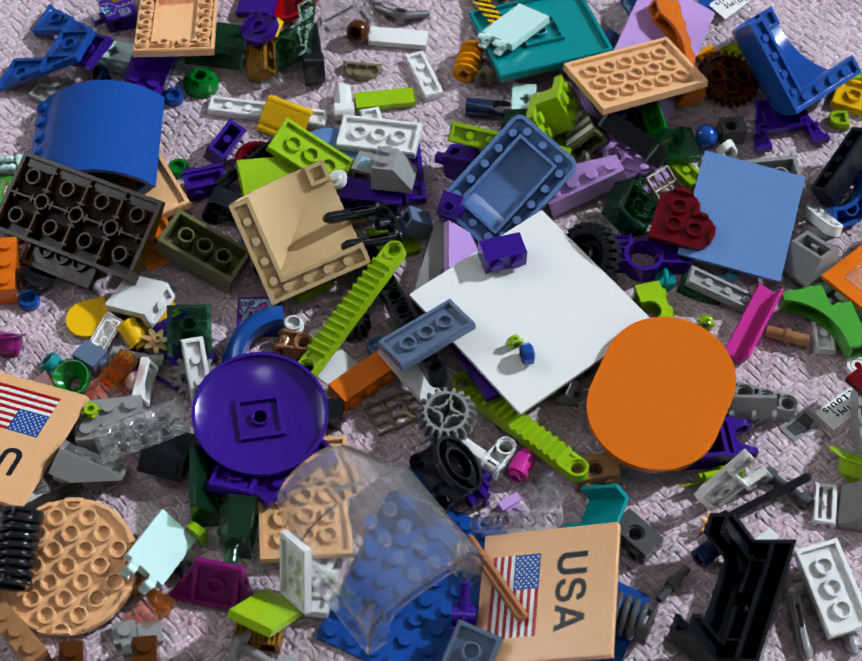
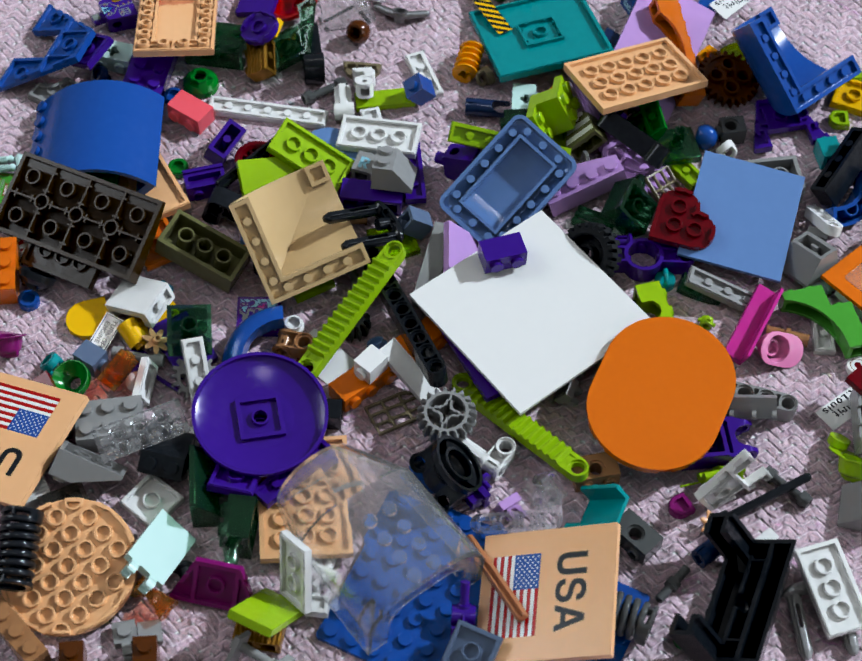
lime piece [81,402,101,420] -> none
lime tile [185,521,209,547] -> none
yellow piece [256,95,315,137] -> none
white plate [329,170,347,189] -> none
white tile [368,26,428,50] -> none
sand blue tile [377,299,476,372] -> none
dark purple brick [436,190,466,223] -> none
light aqua tile [477,3,550,56] -> none
lime piece [506,334,524,350] -> none
dark pink brick [506,448,536,483] -> none
blue tile [519,342,536,365] -> none
medium azure hand [717,270,740,283] -> none
sticker [781,408,820,442] -> none
white tile [811,482,837,528] -> none
none -> white tile [119,474,185,527]
none -> coral brick [167,89,215,135]
none -> dark grey bar [301,77,348,105]
none -> white leg [352,67,376,99]
none -> white brick [353,344,388,384]
none -> blue brick [402,73,436,106]
none -> clear green tile [571,205,617,232]
none -> magenta tile [668,492,696,519]
none -> bright pink piece [756,331,804,368]
none -> teal brick [813,136,840,170]
none -> lime tile [827,432,851,451]

